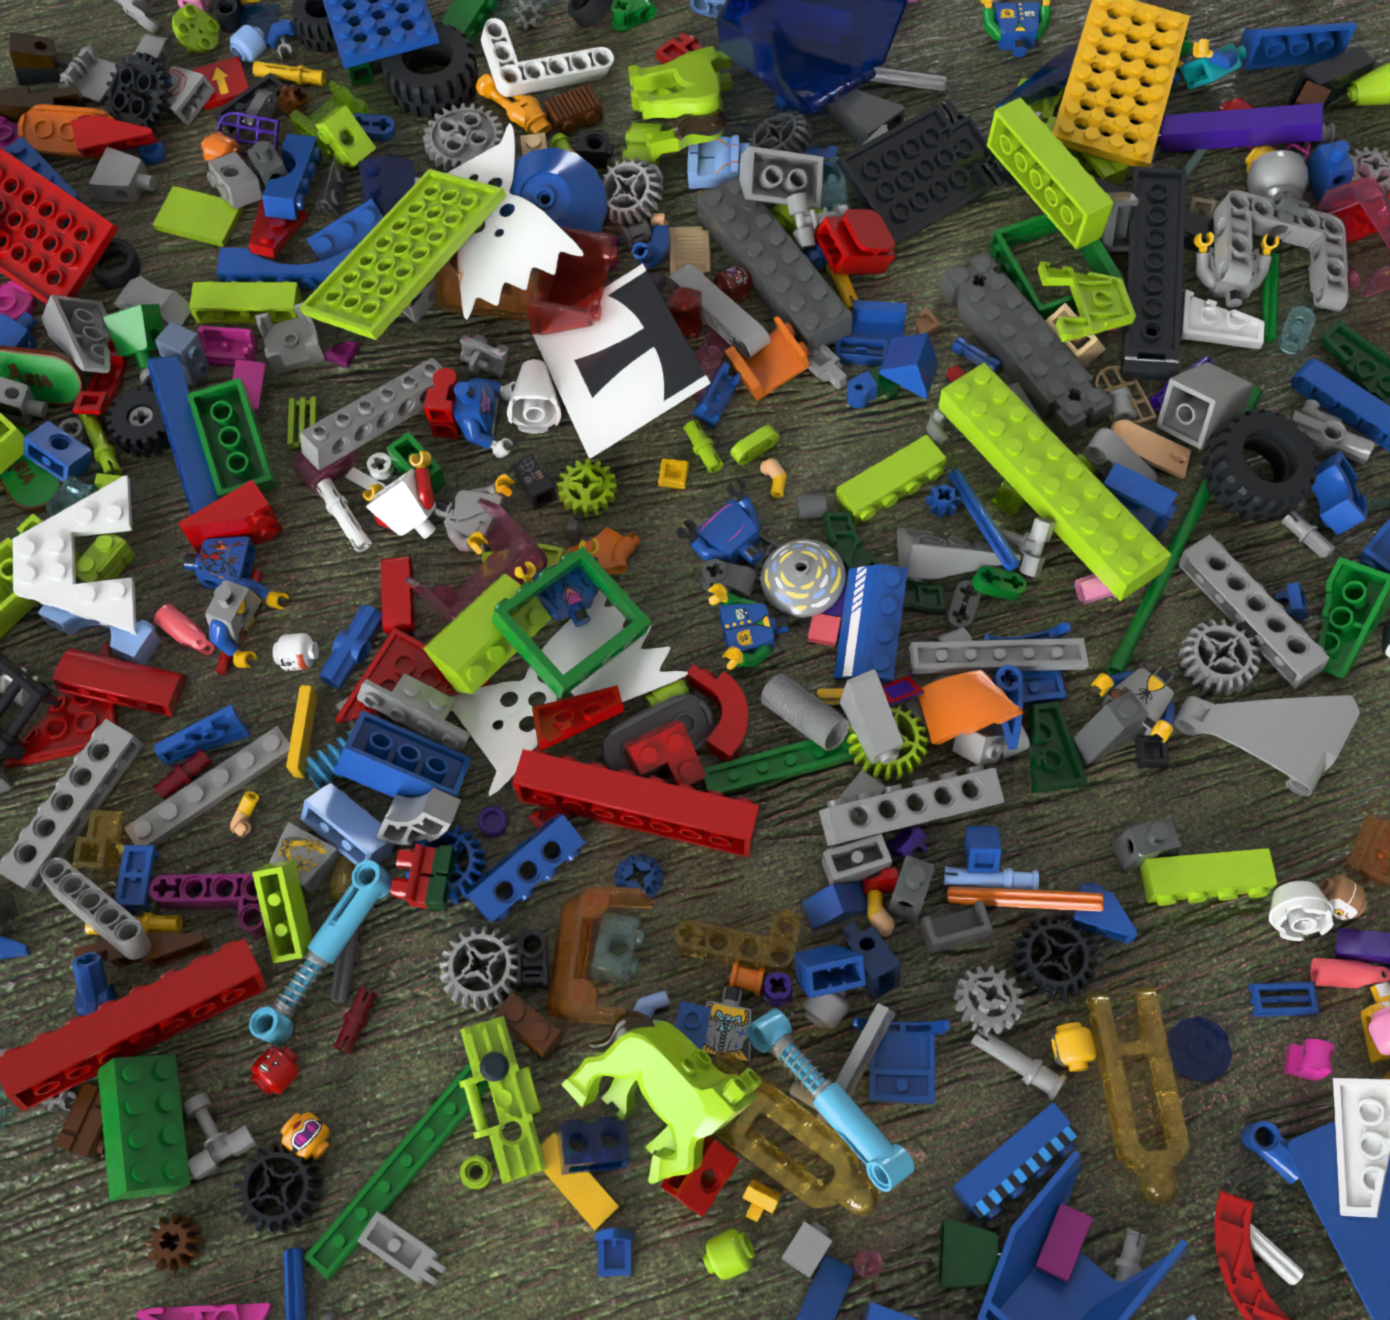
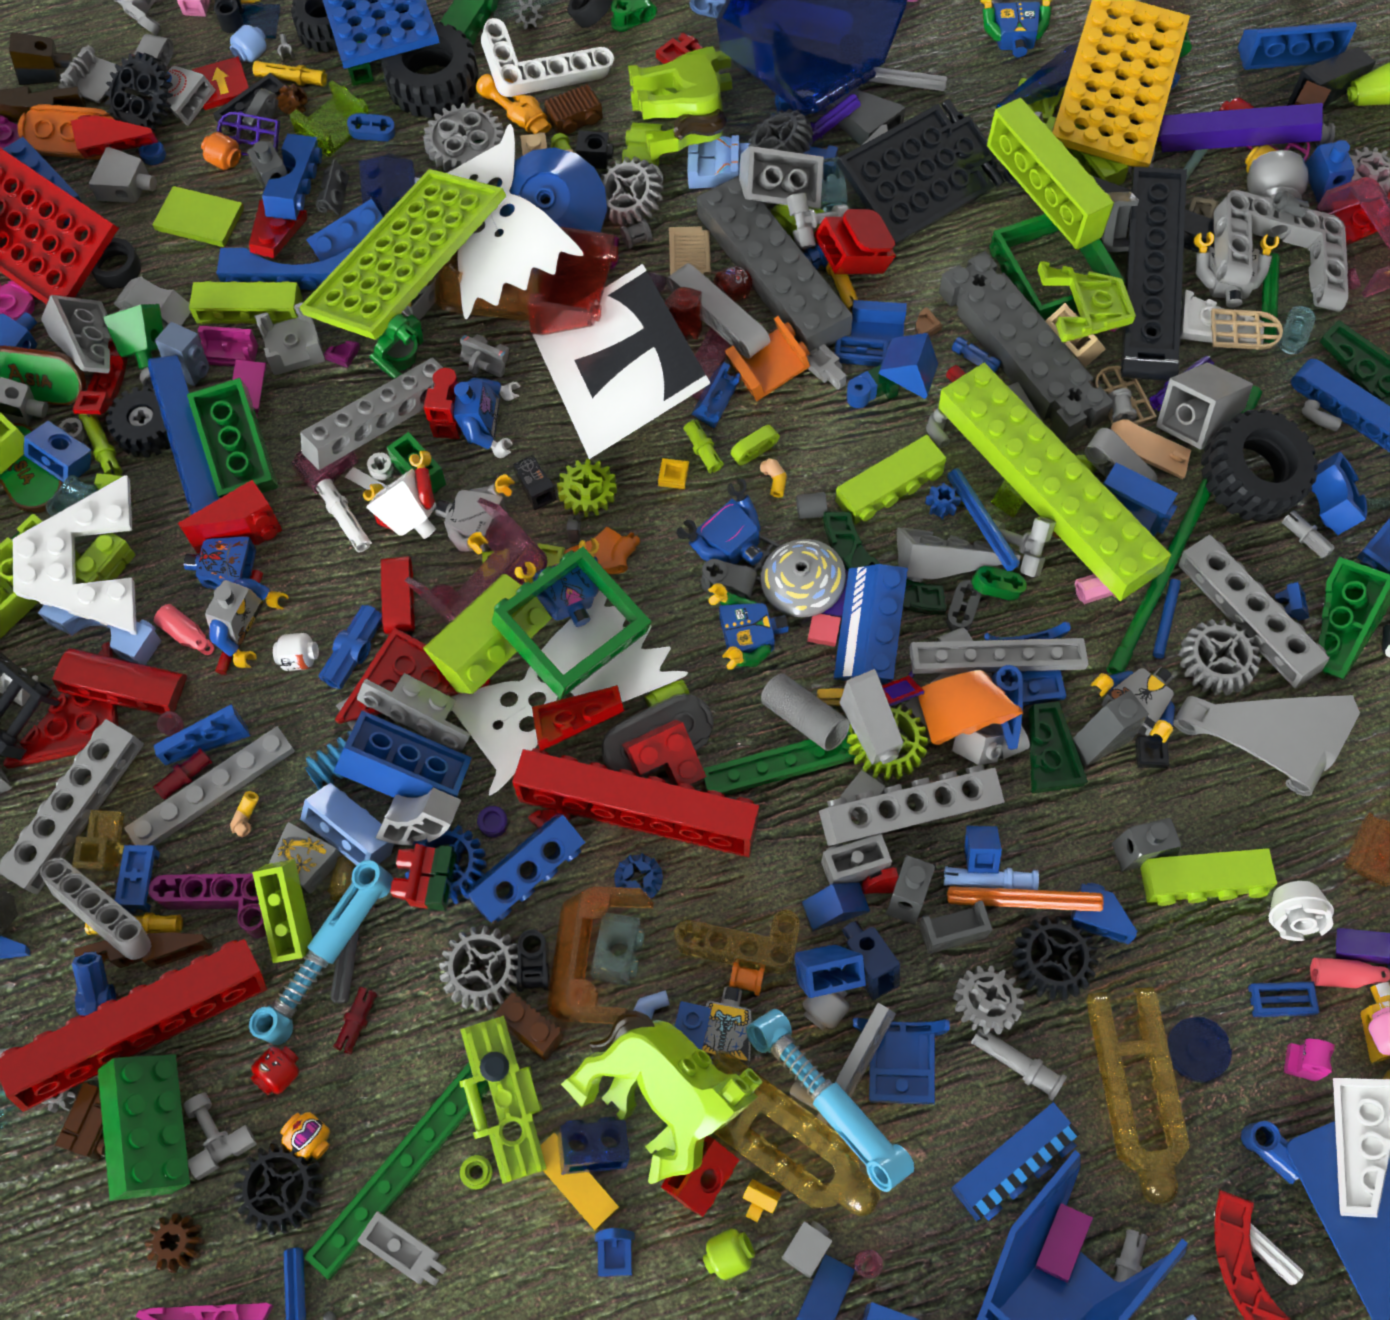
lime plate [172,3,220,54] -> none
light grey brick [207,152,262,209] -> none
blue arm [265,19,297,49] -> none
yellow tile [286,685,318,778] -> none
lime tile [287,397,318,449] -> none
lime brick [315,105,376,168] -> none
white cone [507,359,561,434] -> none
blue arm [632,213,670,269] -> none
red arch [686,664,748,762] -> none
dark purple bush [762,972,793,1008] -> none
arm [867,890,895,937] -> none
dark purple tile [886,826,928,859] -> none
dark green torso [938,1219,1002,1289] -> none
yellow head [1050,1022,1097,1072] -> none
torso [1176,39,1246,90] -> none
light grey piece [1290,411,1375,465] -> none
medium nougat head [1318,874,1367,921] -> none
none -> clear pink hinge [157,711,184,736]
none -> green piece [369,314,424,379]
none -> dark purple axle [809,93,861,146]
none -> blue bar [1152,579,1181,659]
none -> tan window [1211,308,1283,350]

